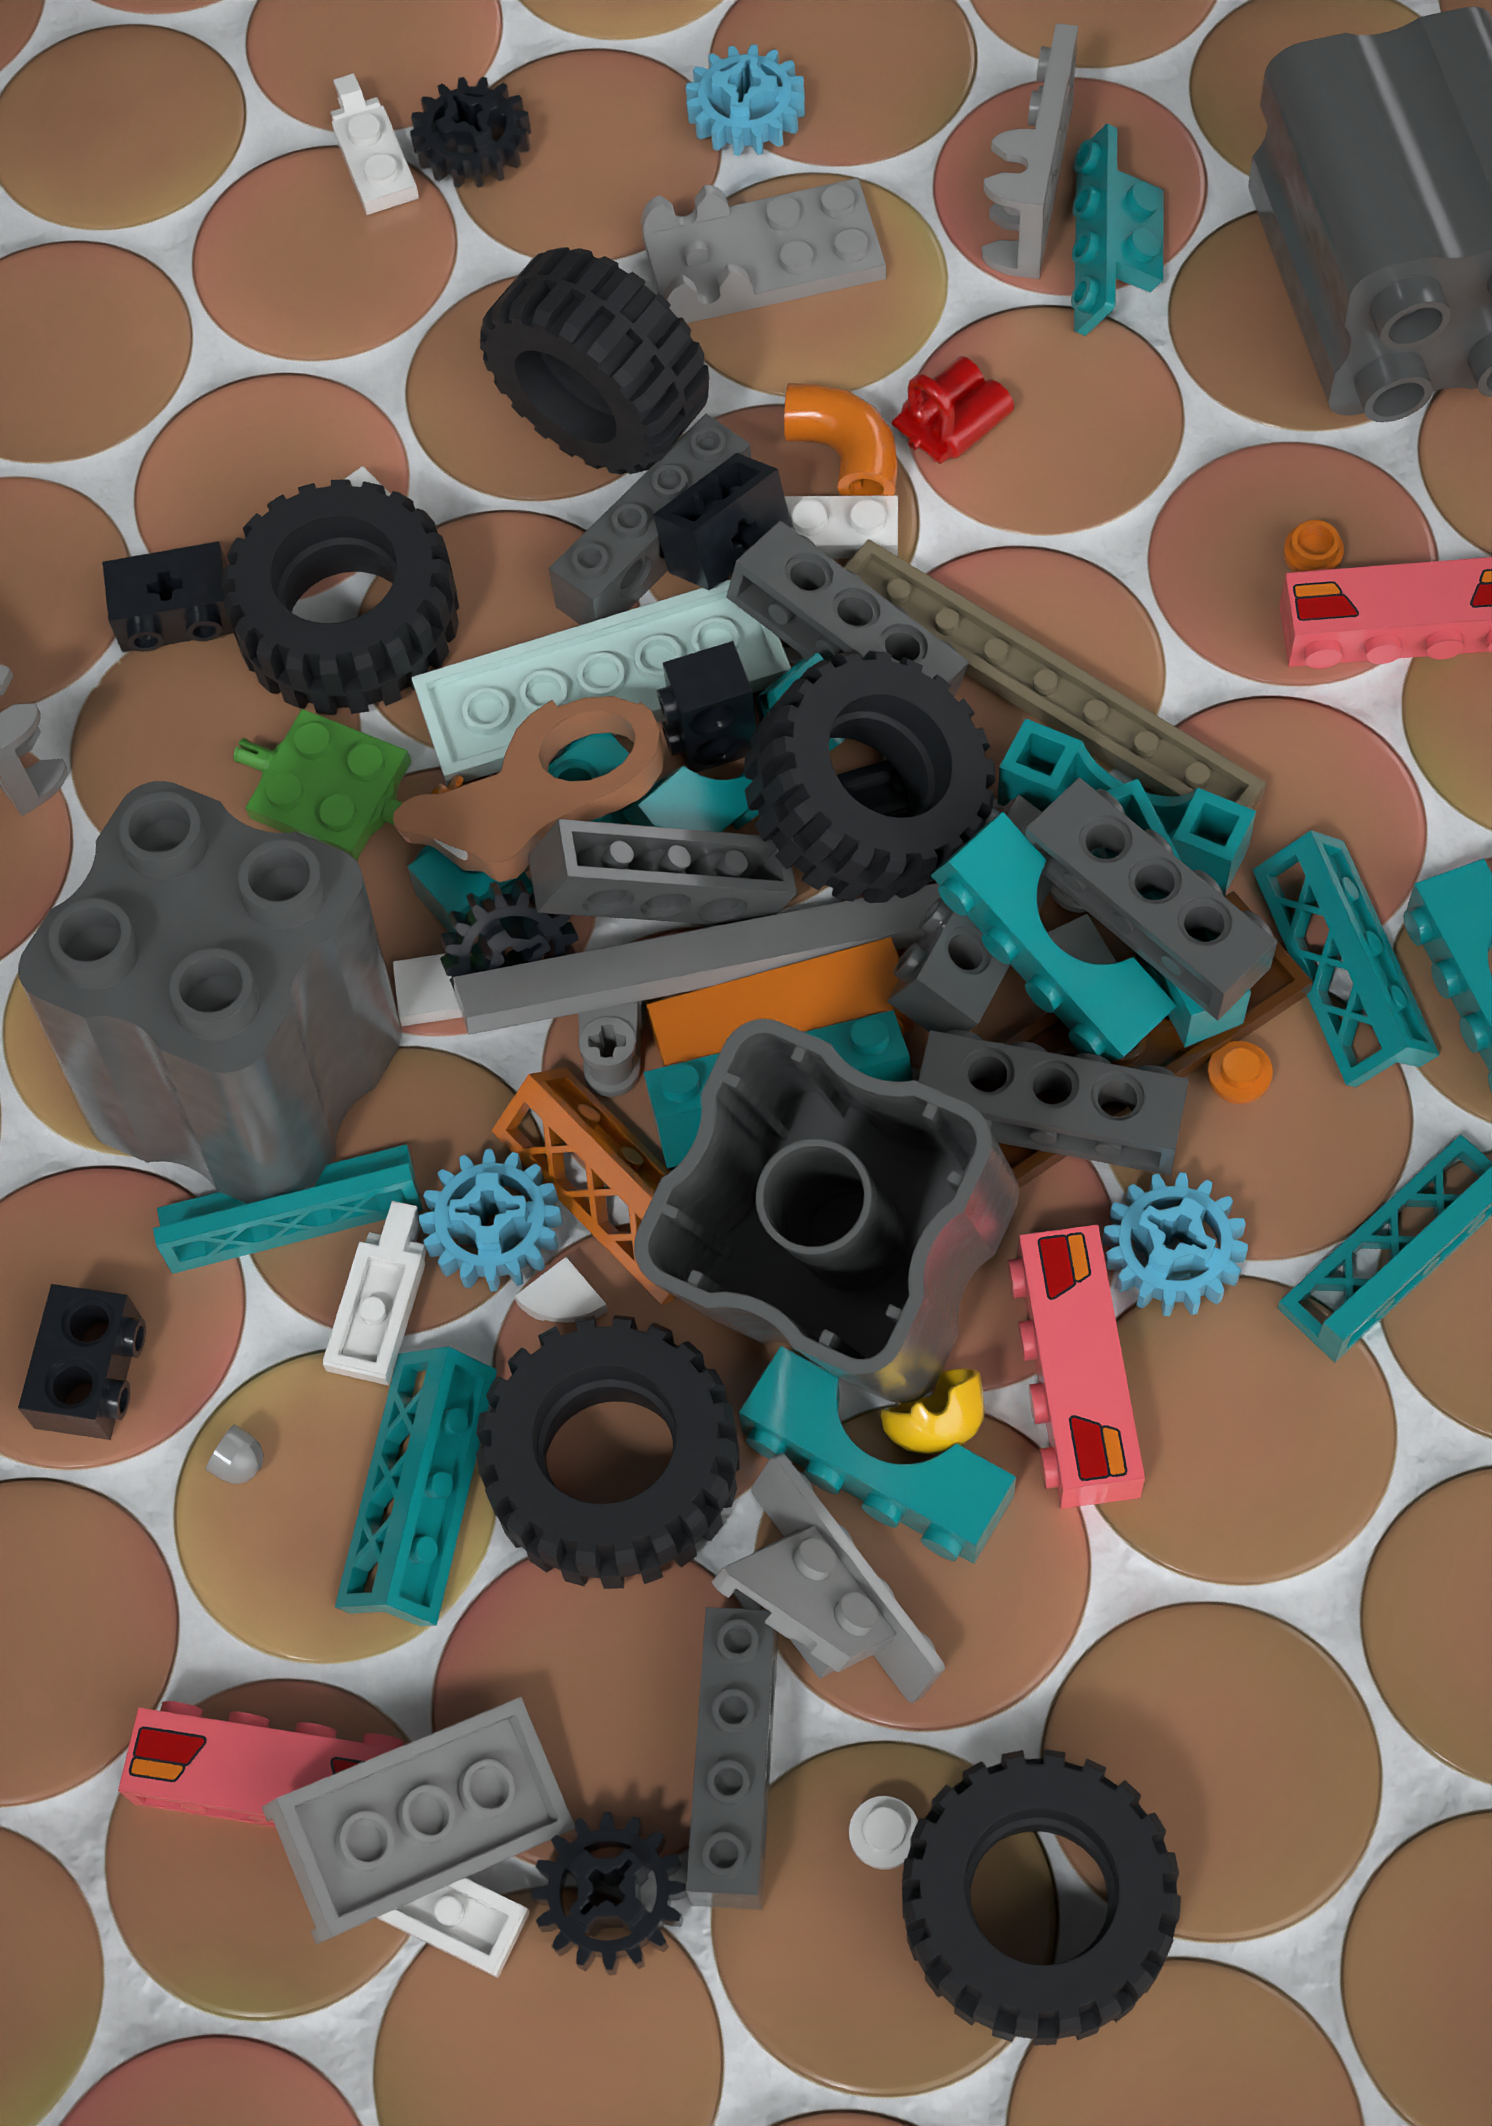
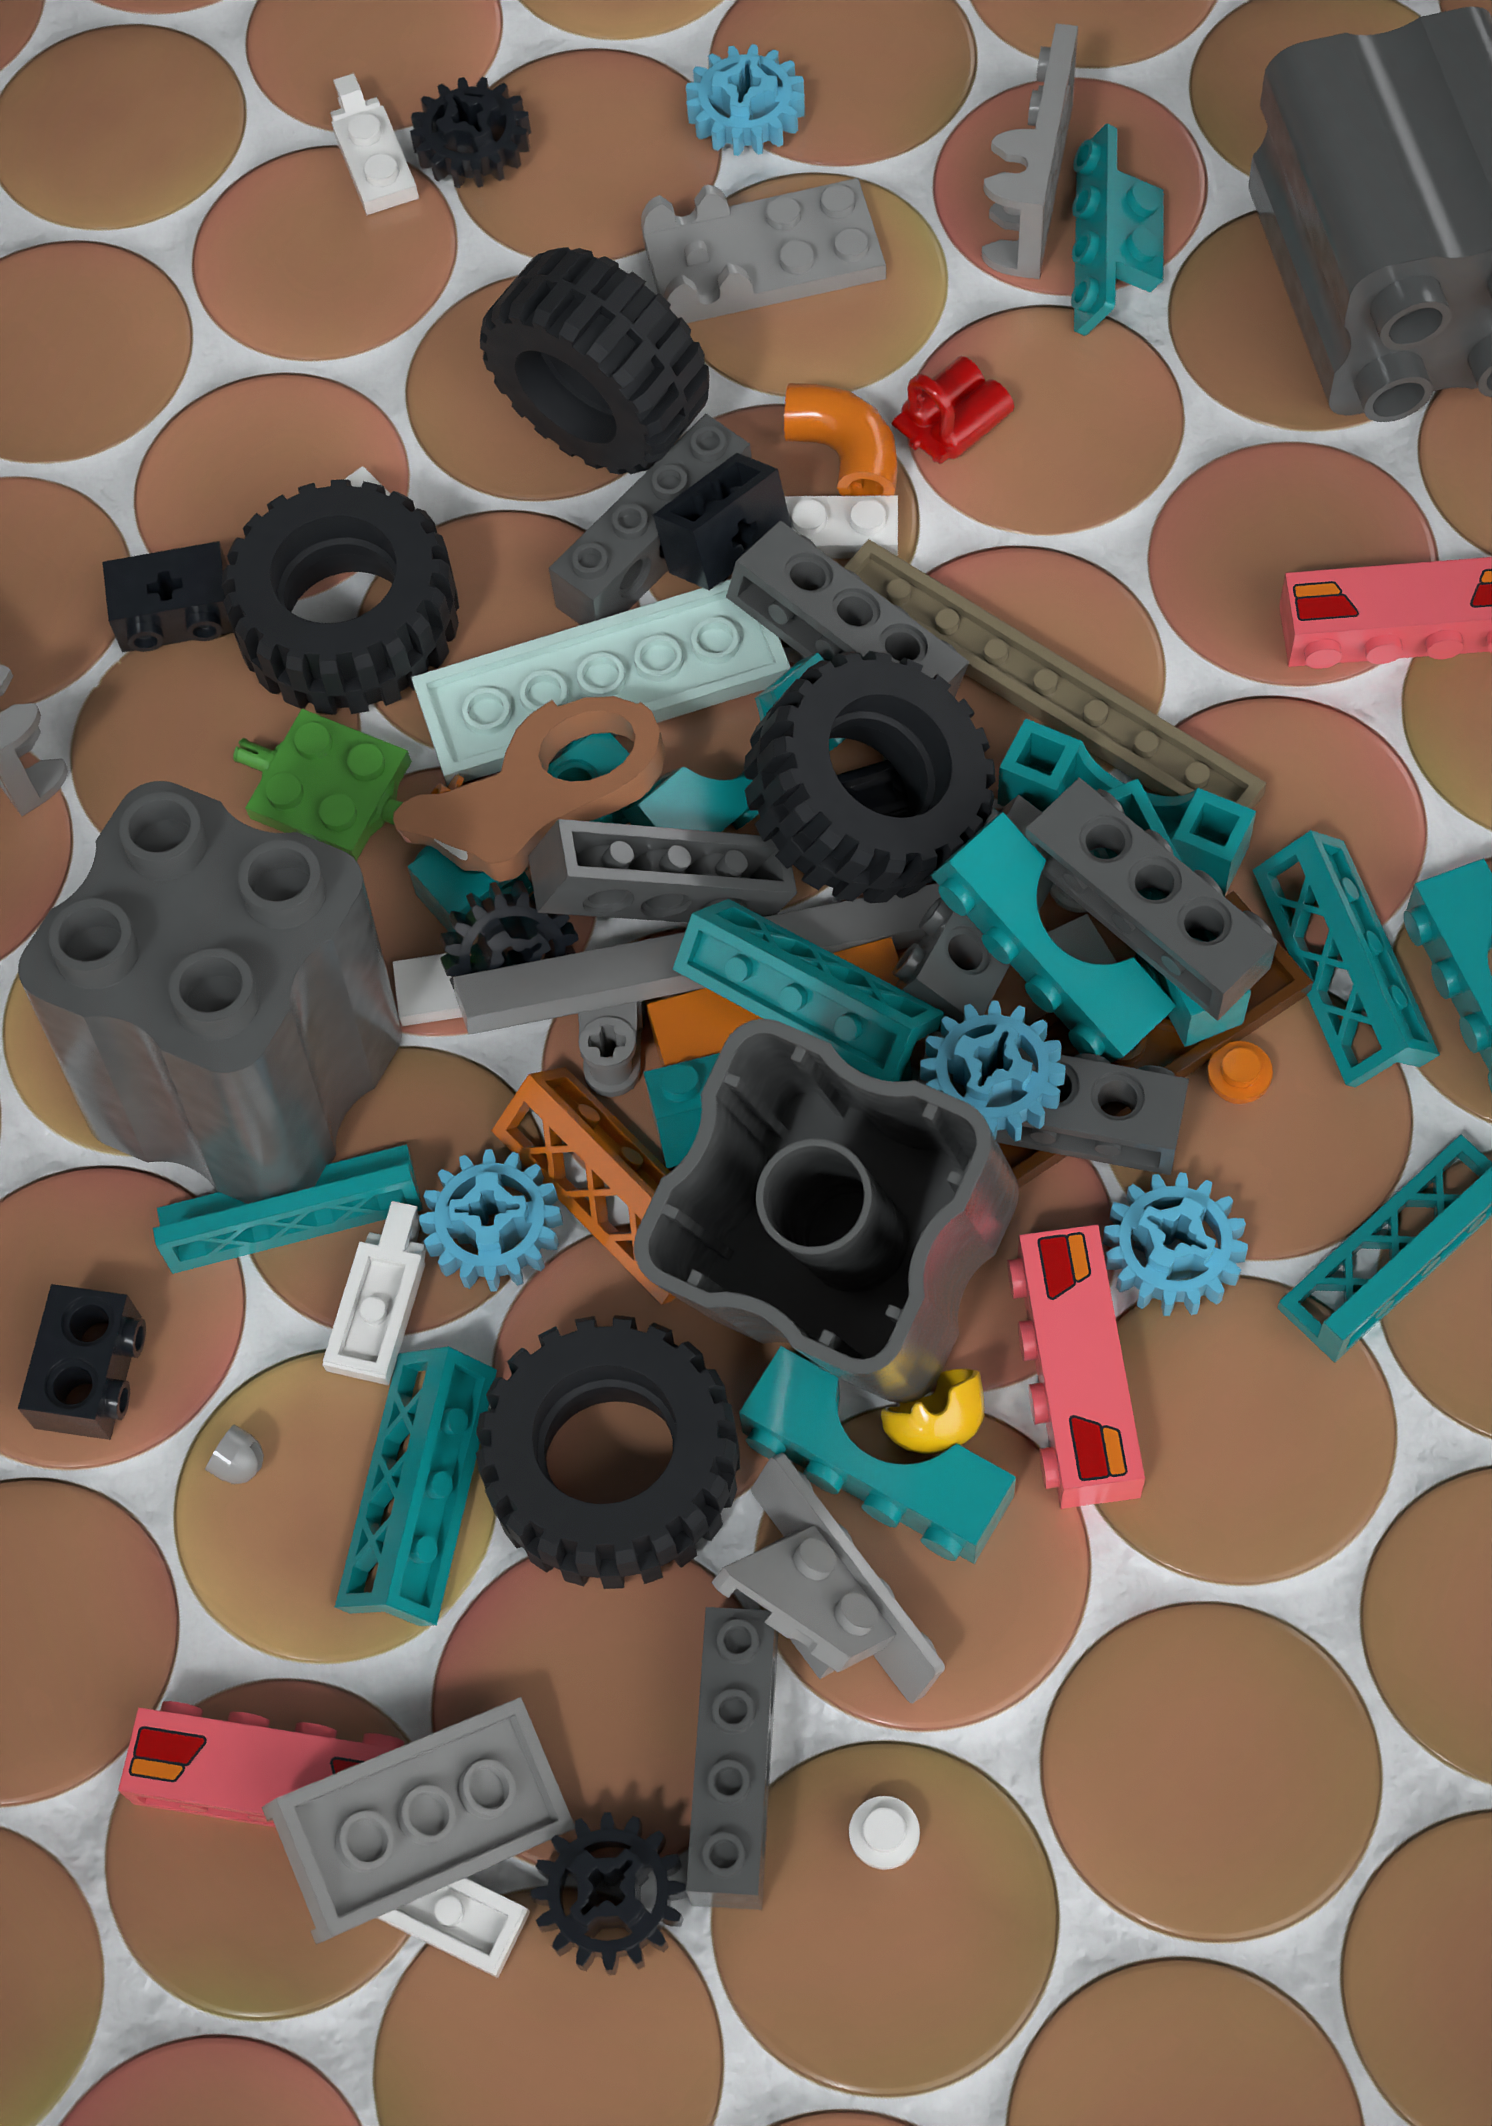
white tile [514,1257,608,1323] -> none
black brick [656,641,756,773] -> none
black tyre [902,1749,1181,2045] -> none
orange plate [1283,520,1344,572] -> none
none -> teal fence [672,899,944,1082]
none -> medium azure gear [920,1001,1065,1141]

